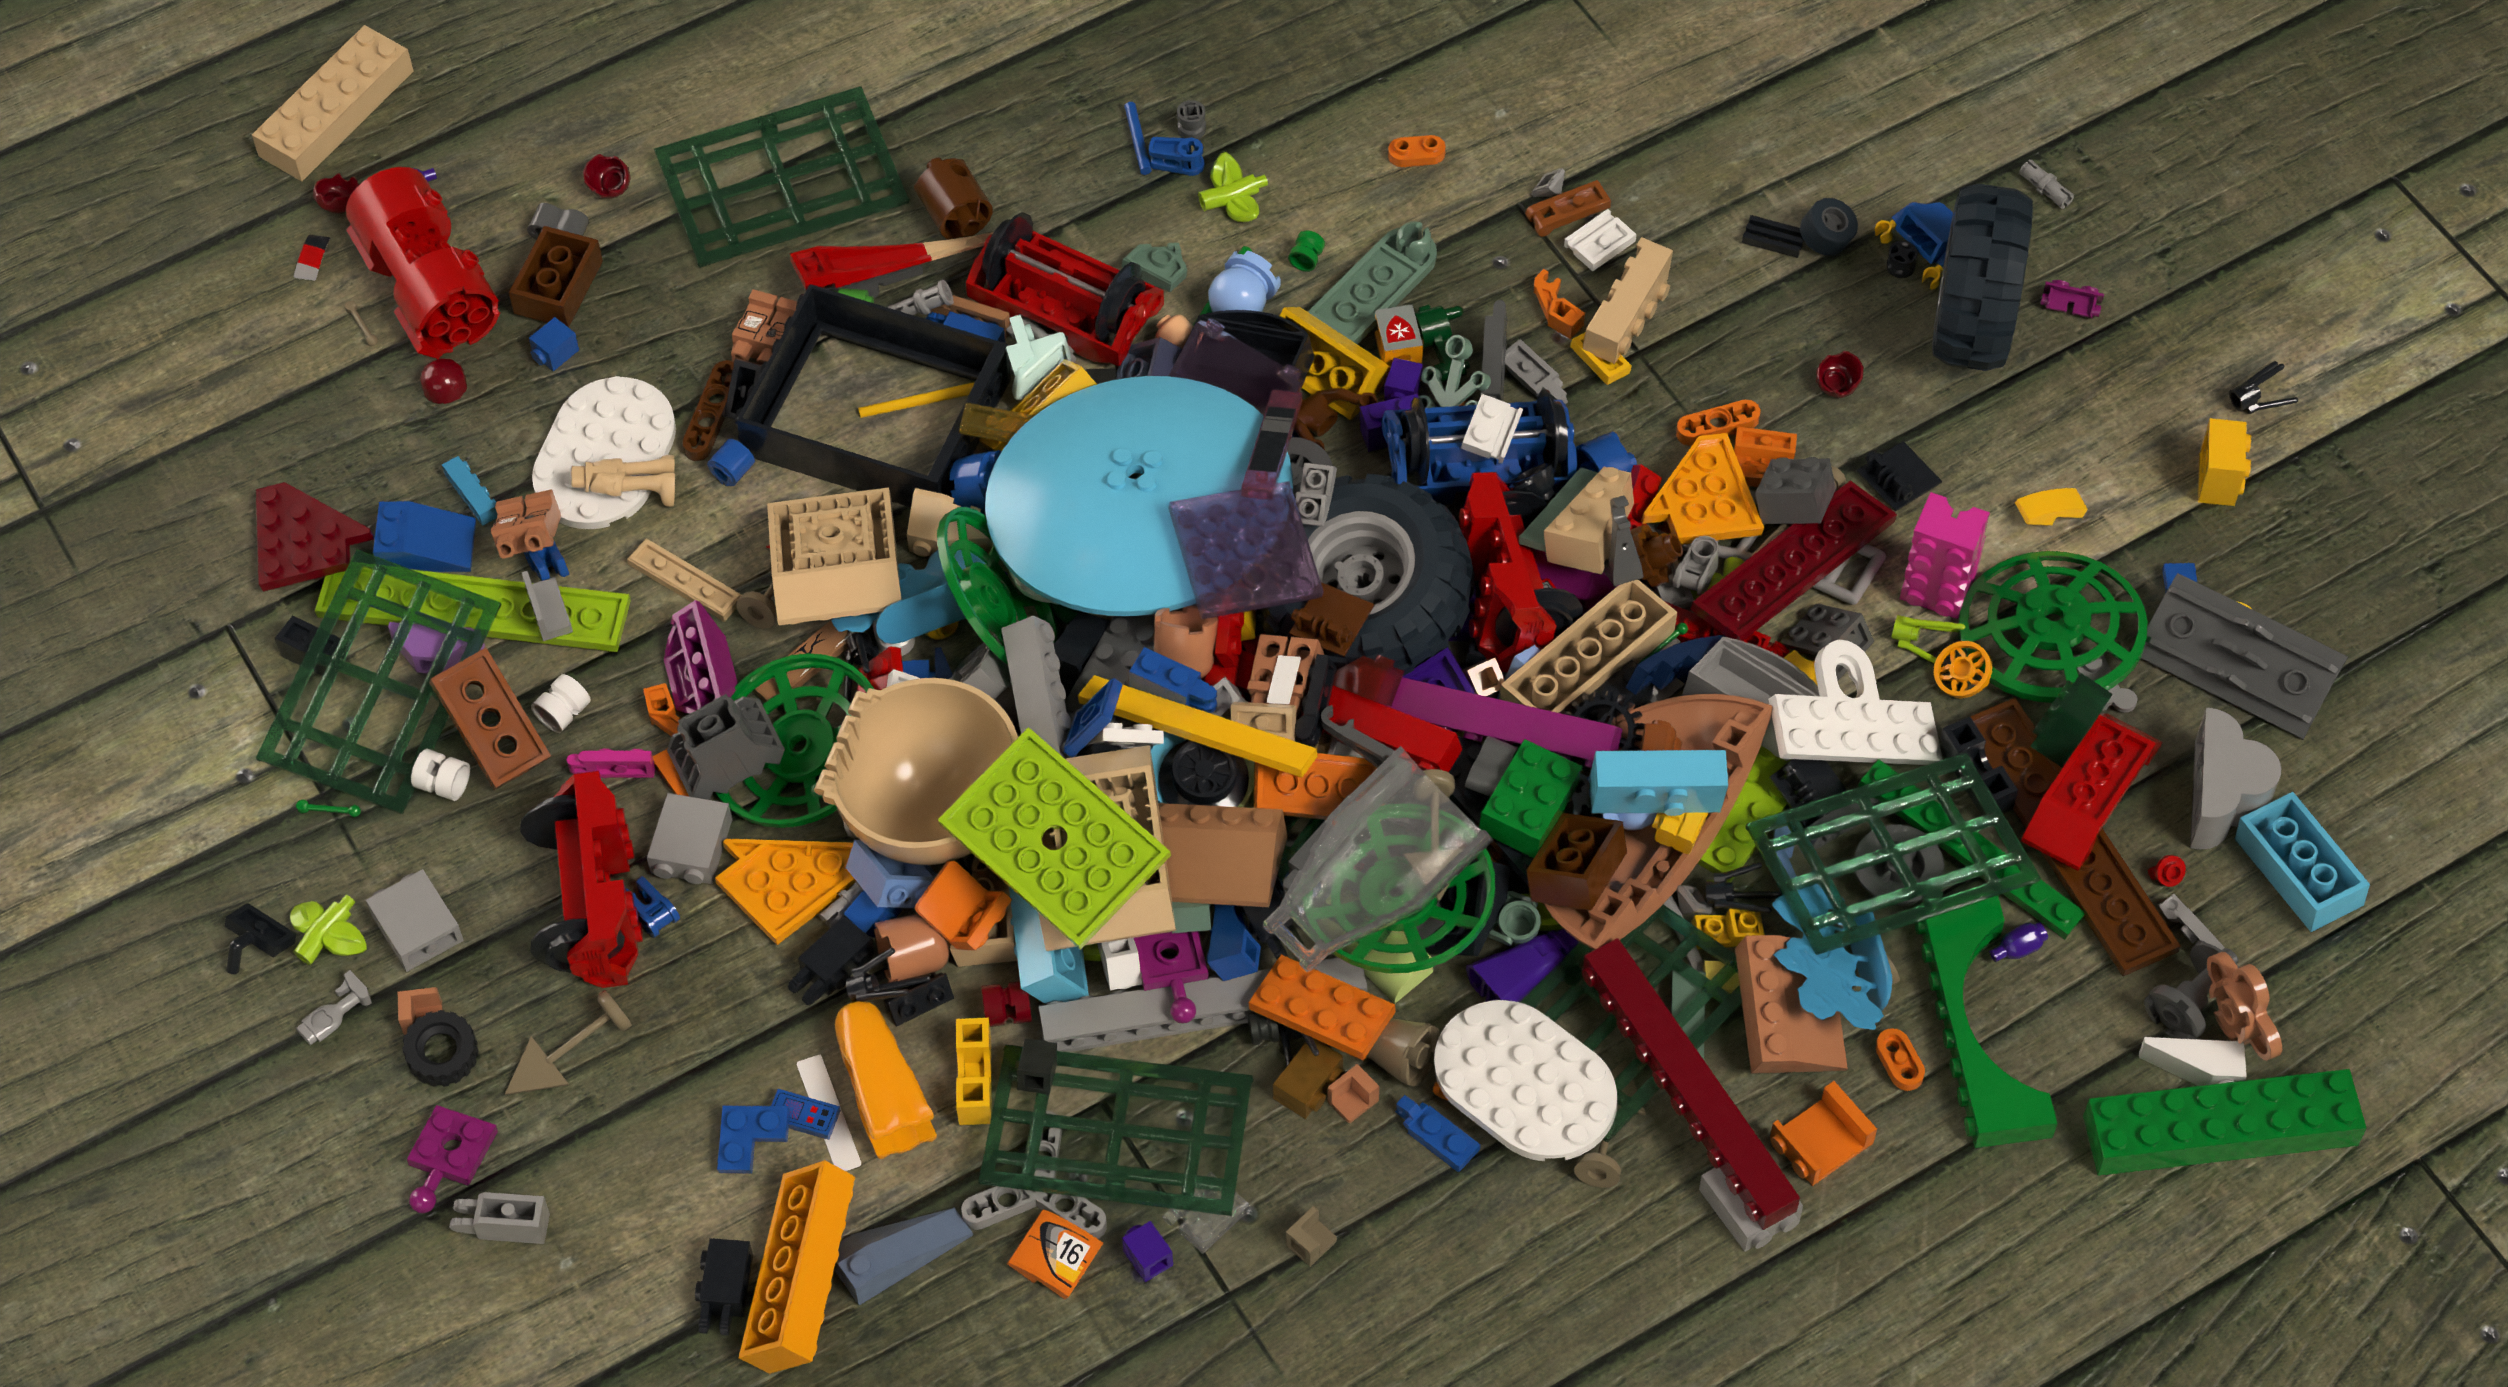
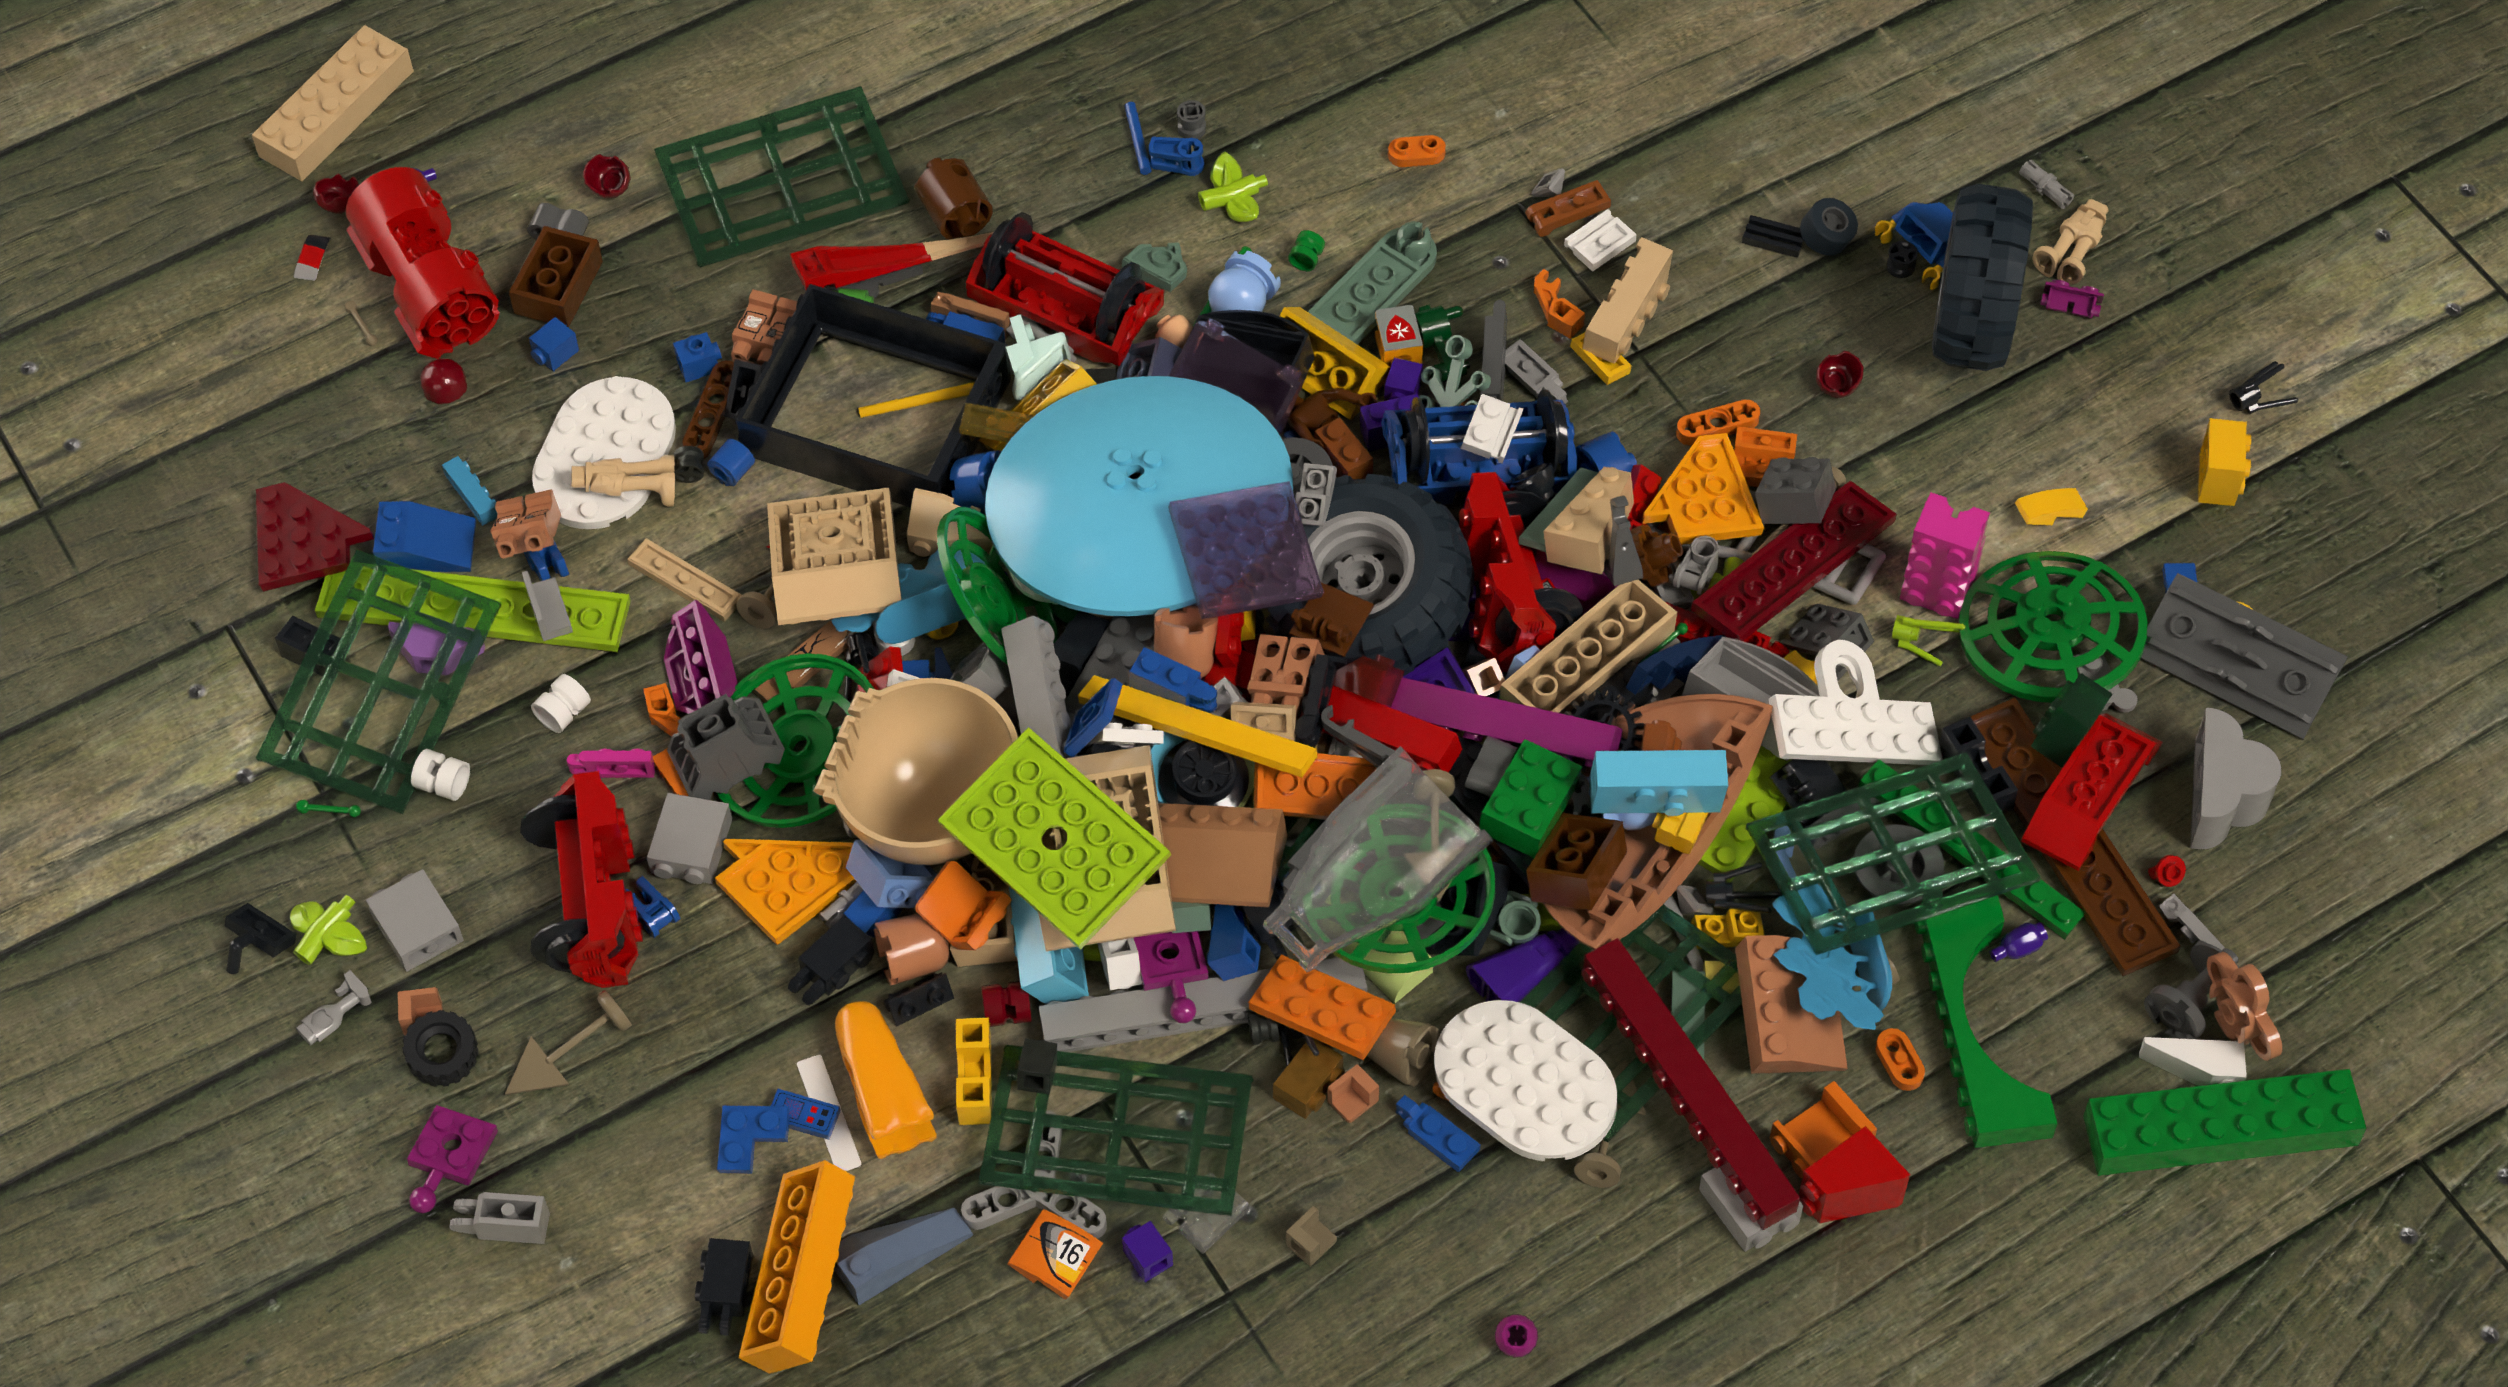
dark orange brick [429,647,551,791] -> none
black plant [846,948,931,1002] -> none
light grey pin [888,280,954,315] -> none
tile [1241,390,1302,500] -> none
white sticker [1267,655,1301,704] -> none
black hinge [1857,441,1942,512] -> none
light orange wheel [1934,641,1992,699] -> none
medium azure brick [2235,792,2370,932] -> none
none -> blue brick [673,332,722,382]
none -> pearl dark grey wheel [674,446,704,483]
none -> dark orange brick [1315,417,1373,480]
none -> magenta piece [1495,1314,1538,1358]
none -> red slope [1799,1126,1910,1223]
none -> tan piece [2032,199,2109,285]

